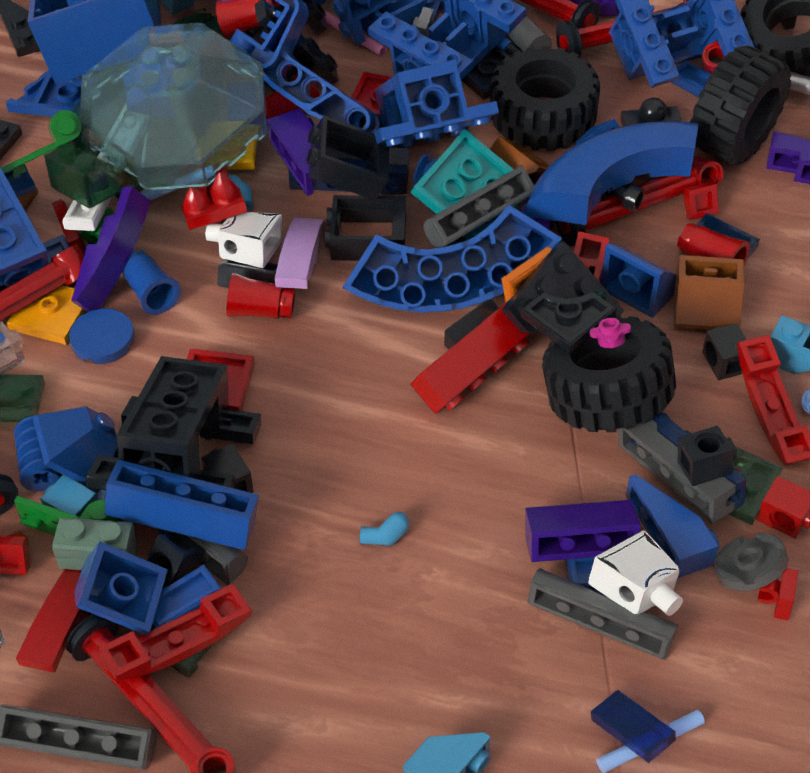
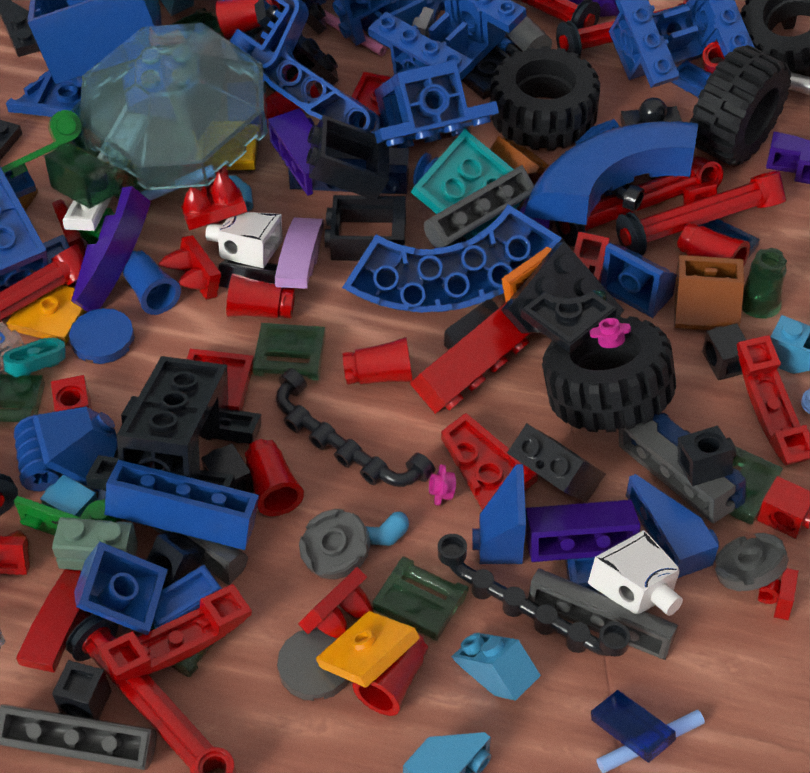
none -> teal plate [3,338,66,378]
none -> red brick [51,375,92,412]
none -> black brick [52,660,112,720]
none -> red tile [158,235,221,300]
none -> red plant [245,439,304,516]
none -> clear green plate [253,323,326,380]
none -> black bar [276,368,436,487]
none -> dark grey tile [277,628,349,701]
none -> red tile [298,567,374,638]
none -> dark grey tile [299,509,371,580]
none -> light orange plate [315,611,420,688]
none -> red plant [342,337,413,385]
none -> red plant [352,633,429,716]
none -> clear green plate [372,556,469,641]
none -> dark pink plate [429,464,456,506]
none -> black bar [438,534,631,657]
none -> red wing [441,413,538,511]
none -> dark azure slope [451,633,541,701]
none -> blue slope [472,464,526,564]
none -> black window [507,423,606,503]
none -> red piece [616,171,786,255]
none -> clear green plant [742,248,787,319]

